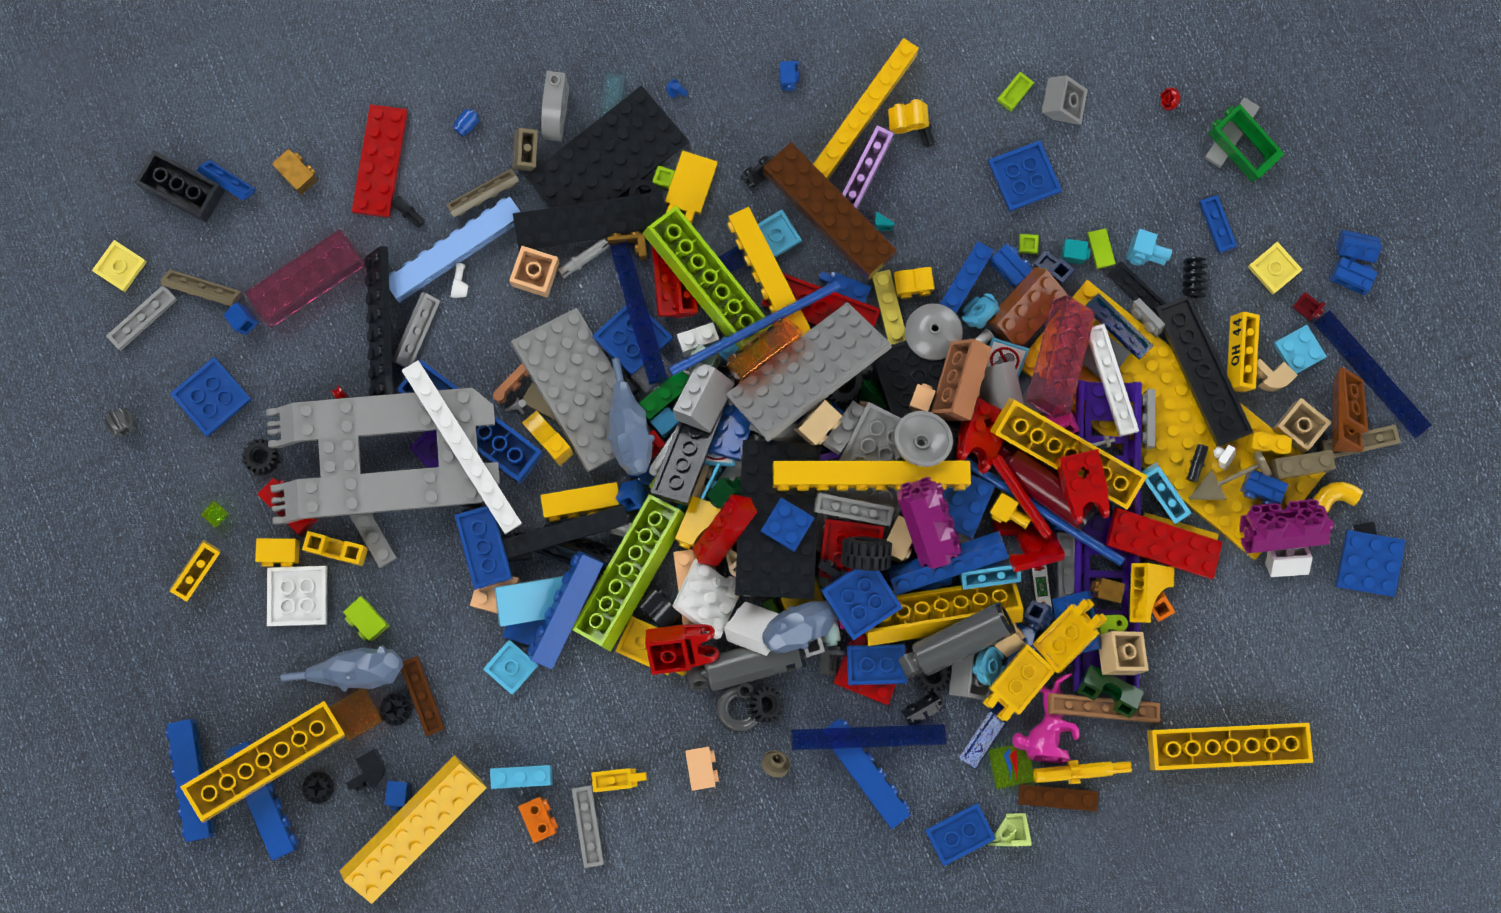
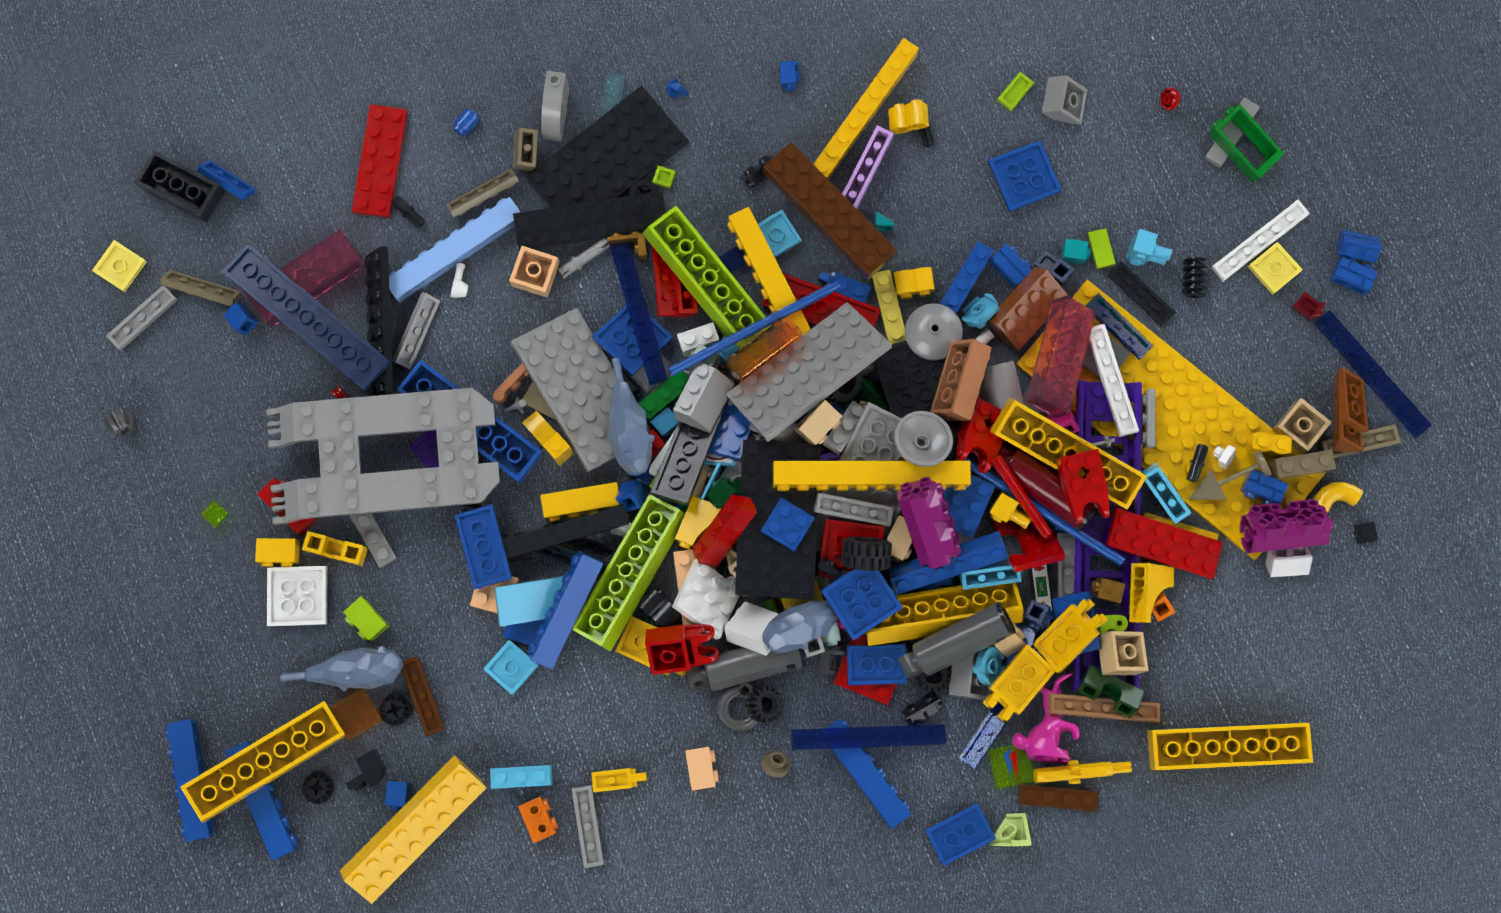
blue plate [170,357,252,437] -> none
yellow brick [170,539,220,602] -> none
black tyre [242,439,280,475] -> none
pearl gold brick [272,149,318,195] -> none
white plate [402,361,522,534] -> none
yellow tile [665,151,718,224] -> none
light nougat brick [908,384,936,412] -> none
piece [986,337,1029,378] -> none
lime tile [1018,234,1039,255] -> none
light grey plate [1130,298,1165,337] -> none
black plate [1154,295,1254,447] -> none
blue tile [1199,195,1237,254] -> none
yellow brick [1227,312,1260,393] -> none
tan brick [1257,359,1298,392] -> none
medium azure plate [1273,325,1327,374] -> none
blue plate [1335,530,1406,597] -> none
none -> dark blue plate [222,243,391,391]
none -> white tile [1211,200,1310,282]

